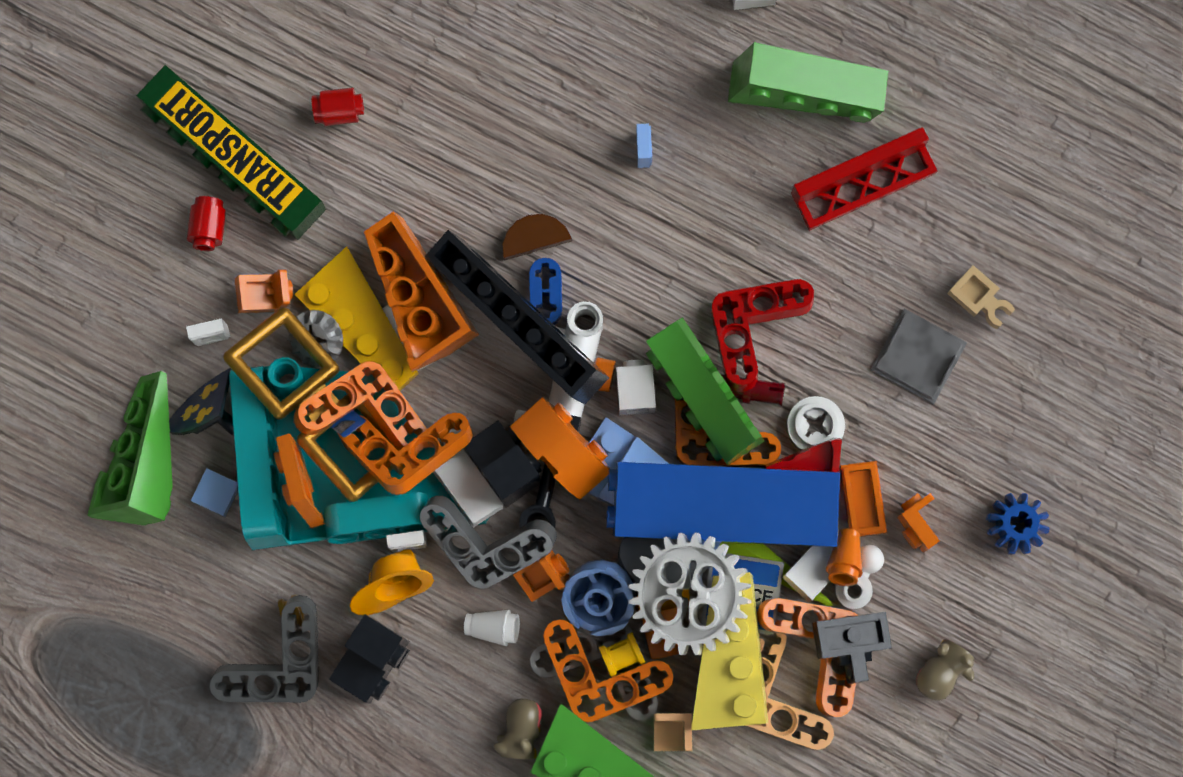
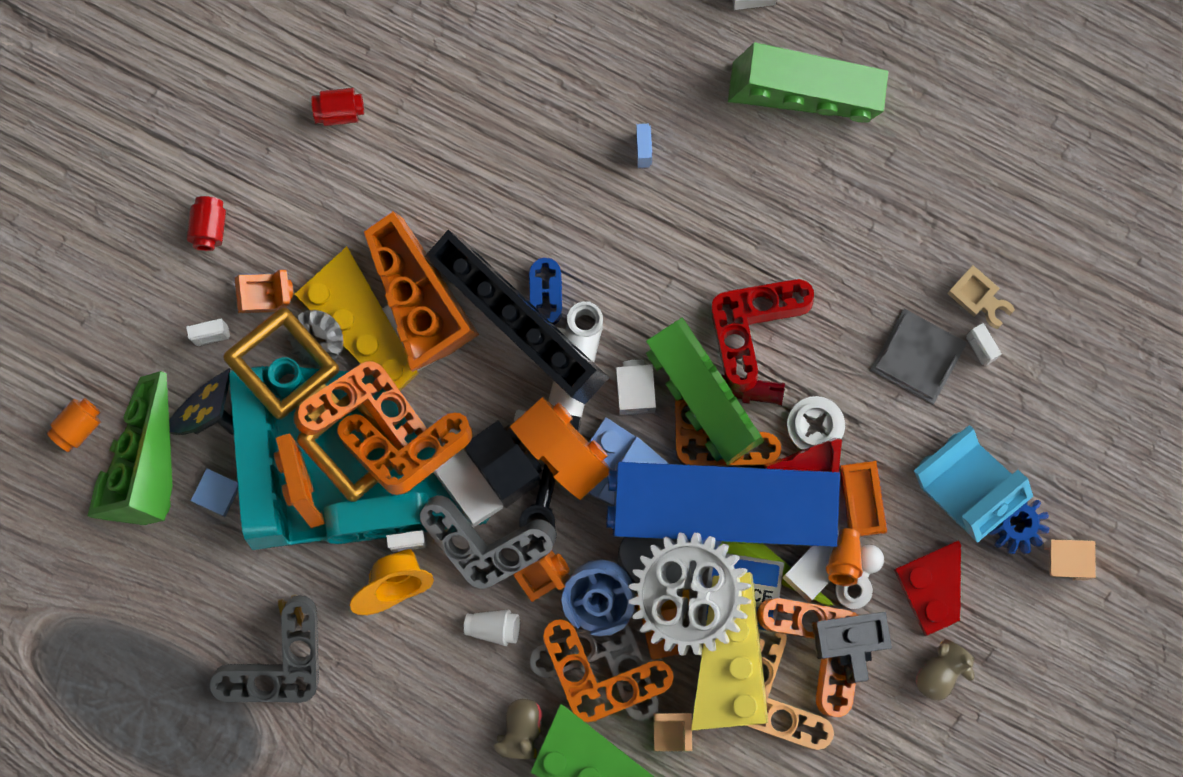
brick [136,65,326,240] -> none
black brick [329,614,410,704] -> none
blue sticker [331,410,366,438] -> none
reddish brown tile [503,214,572,261] -> none
orange piece [595,357,616,392] -> none
yellow bush [598,632,646,677] -> none
red fence [791,127,938,231] -> none
orange bracket [897,493,940,552] -> none
none -> orange brick [47,398,101,452]
none -> red wing [894,540,961,636]
none -> medium azure panel [914,425,1033,543]
none -> white tile [966,323,1002,366]
none -> light nougat panel [1044,539,1096,580]

